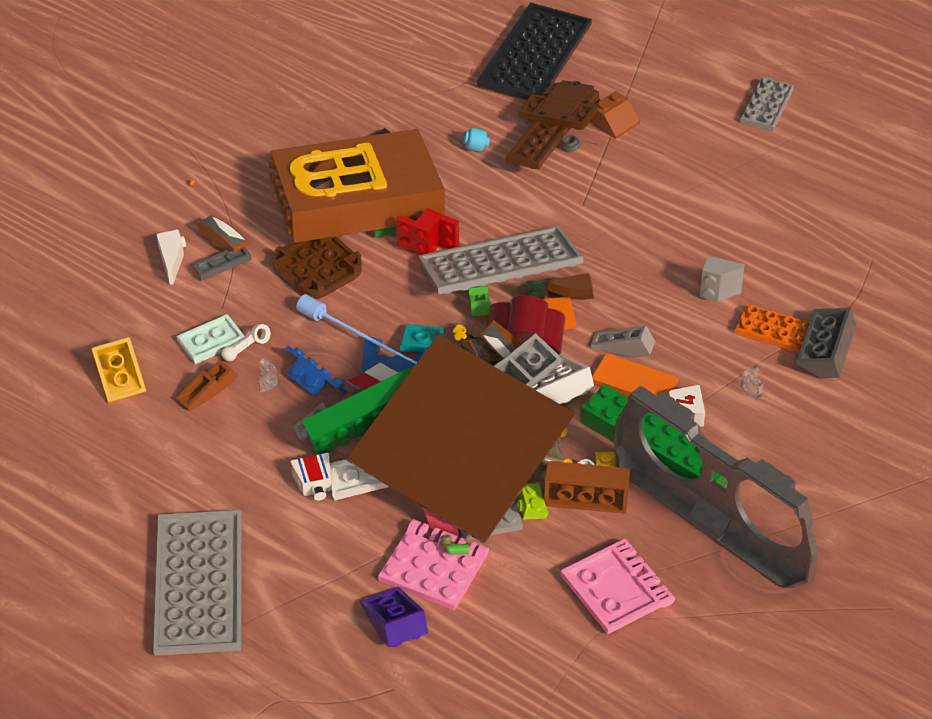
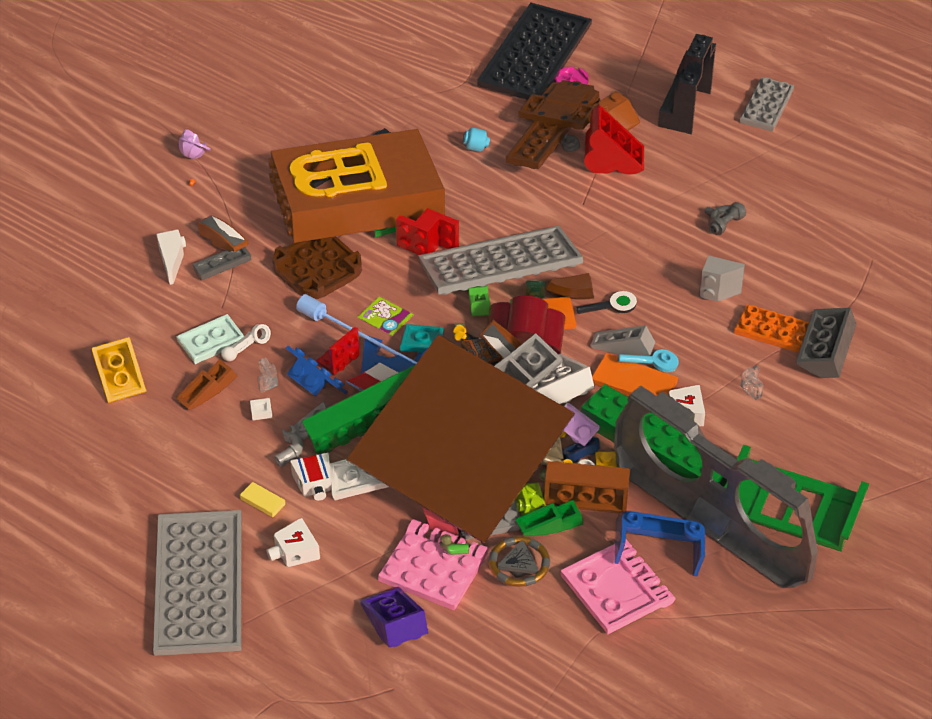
none -> lavender piece [179,129,211,159]
none -> light yellow tile [240,482,285,518]
none -> white plate [250,398,272,420]
none -> white torso [266,518,320,567]
none -> light grey piece [274,425,304,467]
none -> red bracket [316,327,360,376]
none -> sticker [358,297,414,336]
none -> piece [488,536,550,587]
none -> green slope [516,500,583,536]
none -> dark pink tile [555,66,589,85]
none -> dark blue plate [562,437,601,463]
none -> lavender bracket [564,402,600,446]
none -> piece [576,291,637,314]
none -> red brick [584,104,644,175]
none -> blue windscreen [614,511,705,576]
none -> medium azure piece [618,349,679,372]
none -> black panel [658,34,716,135]
none -> dark grey piece [705,202,746,235]
none -> green piece [724,445,870,552]

